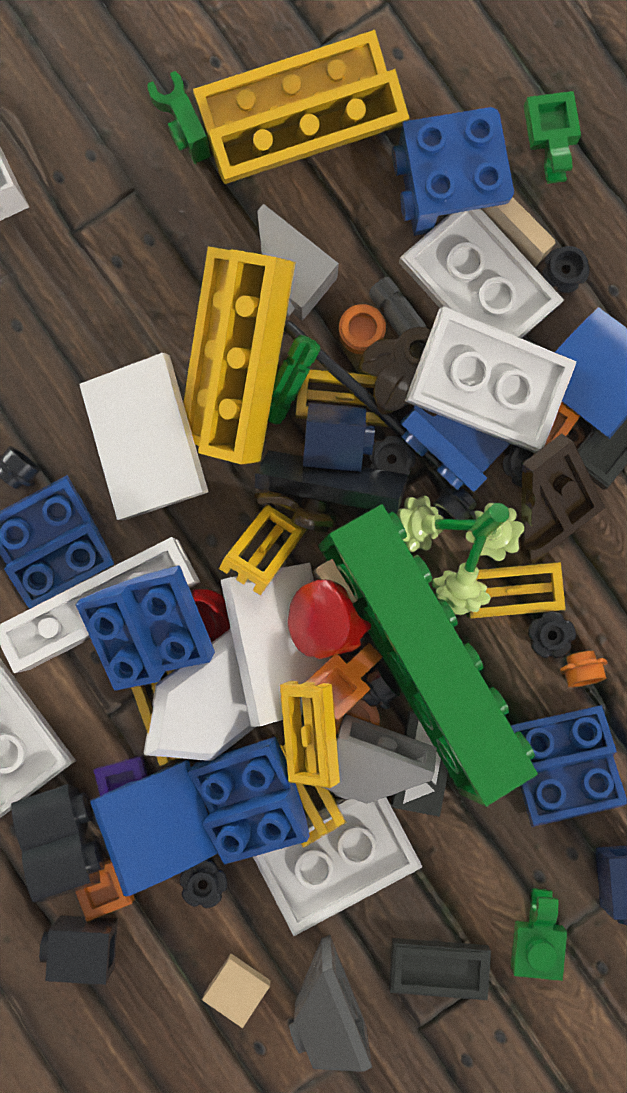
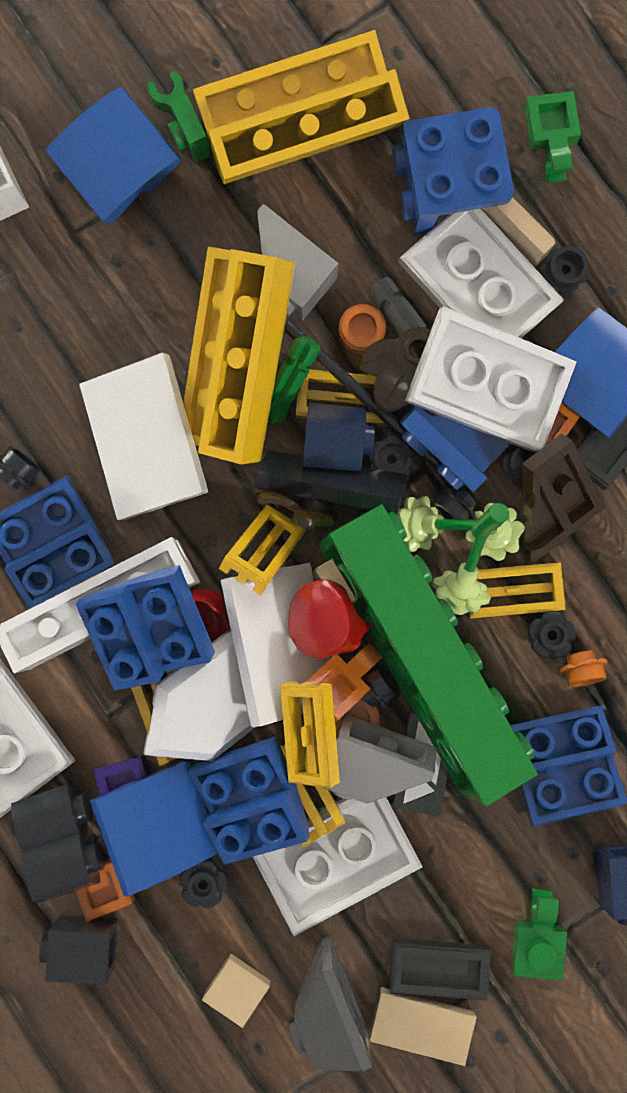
none -> blue slope [45,86,182,224]
none -> tan tile [369,987,477,1066]

